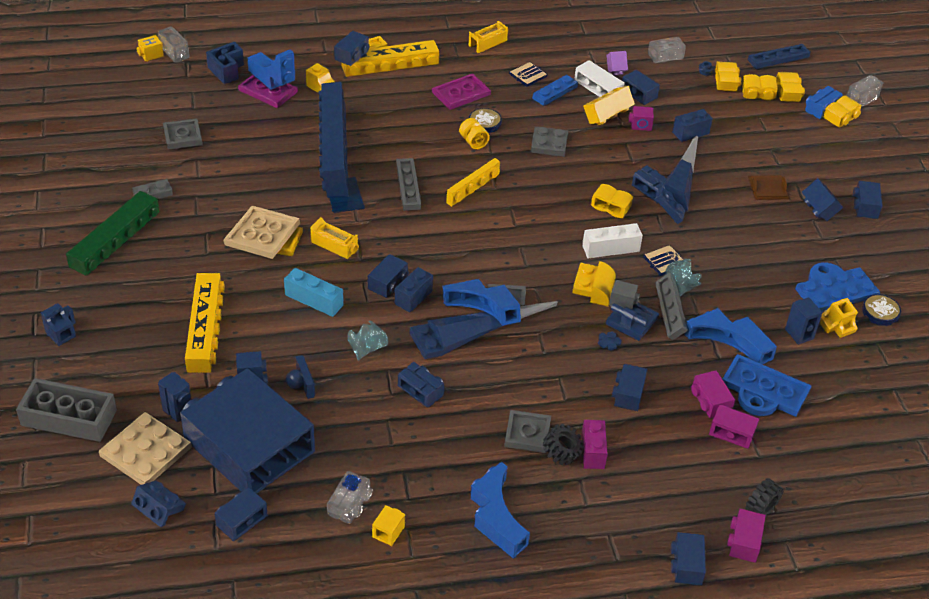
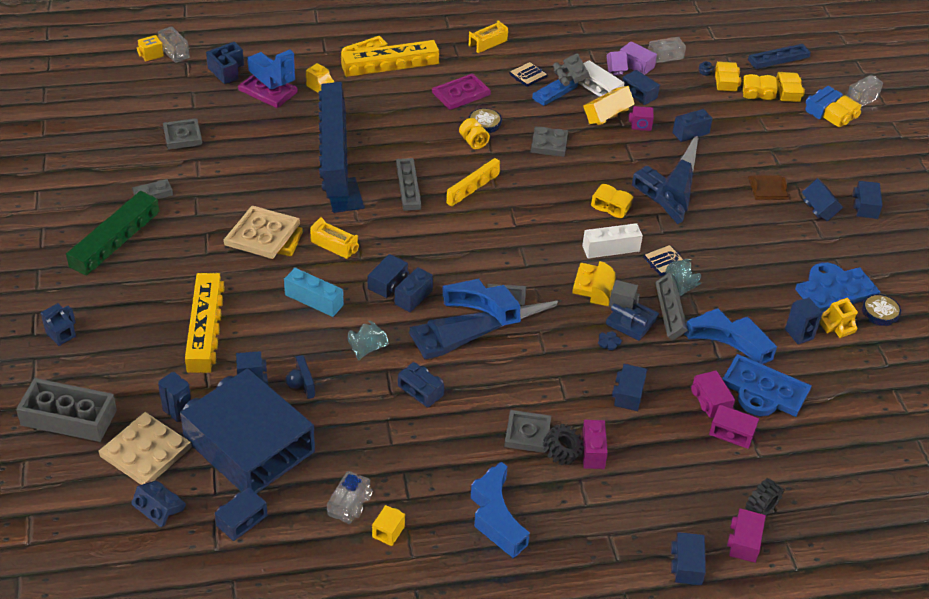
dark blue brick [334,30,370,66] -> none
none -> dark grey plate [553,53,590,86]
none -> medium lavender brick [620,42,657,75]

